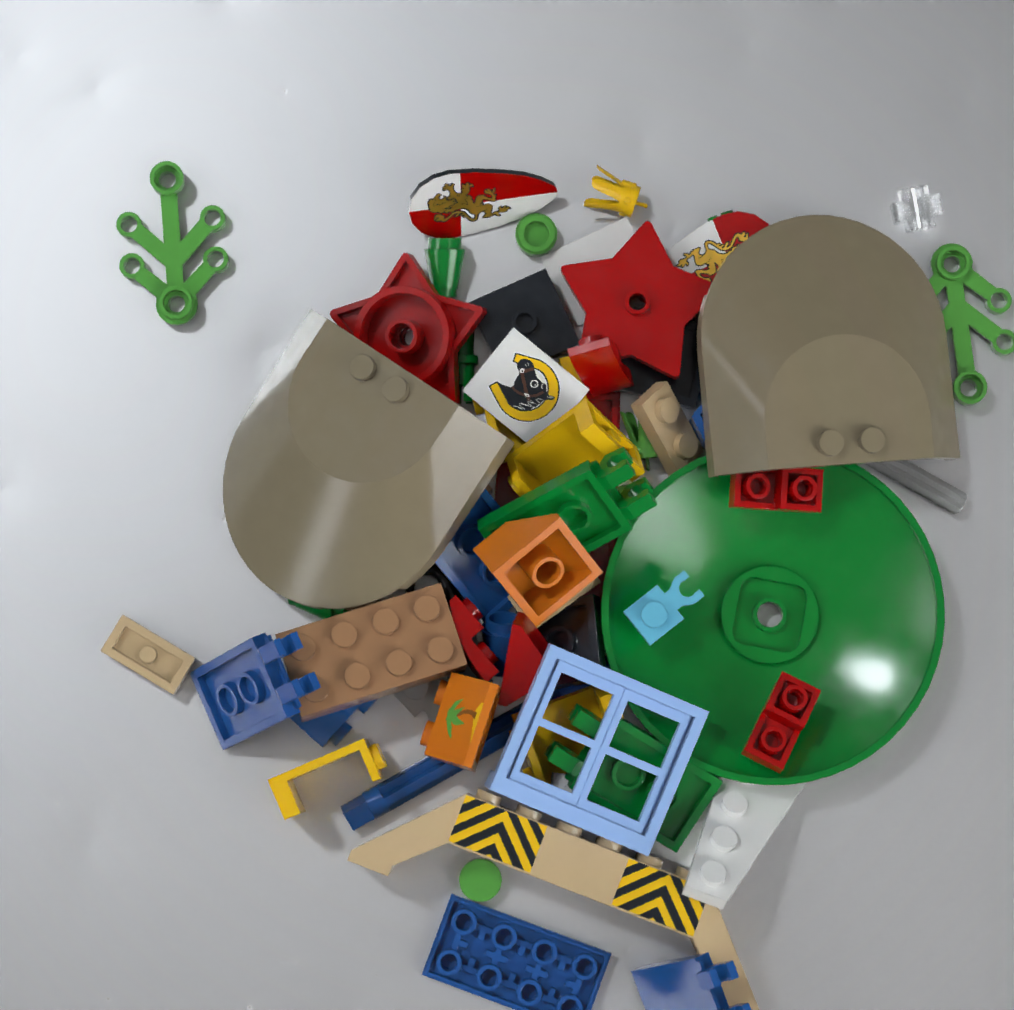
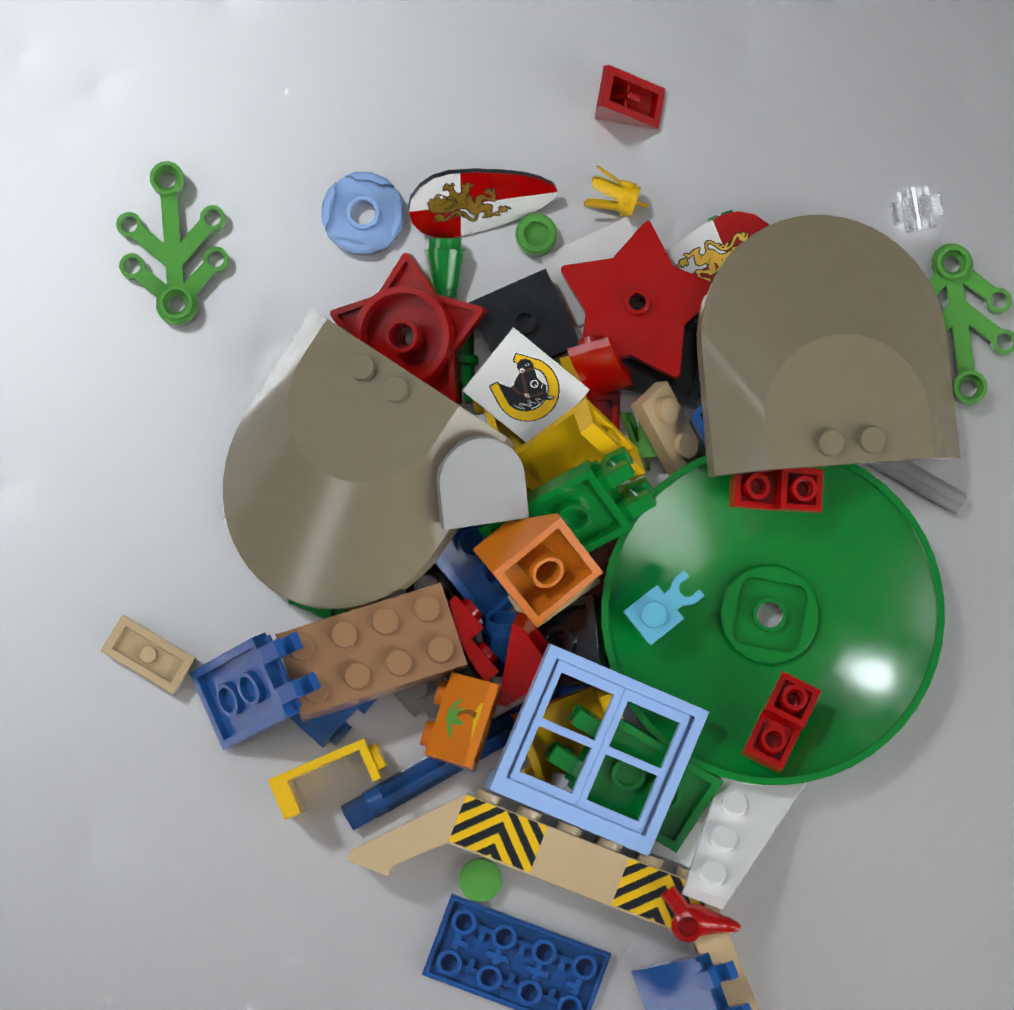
none -> light blue tile [322,172,404,255]
none -> light grey tile [436,435,529,530]
none -> red slope [594,65,665,129]
none -> red animal [660,885,741,943]

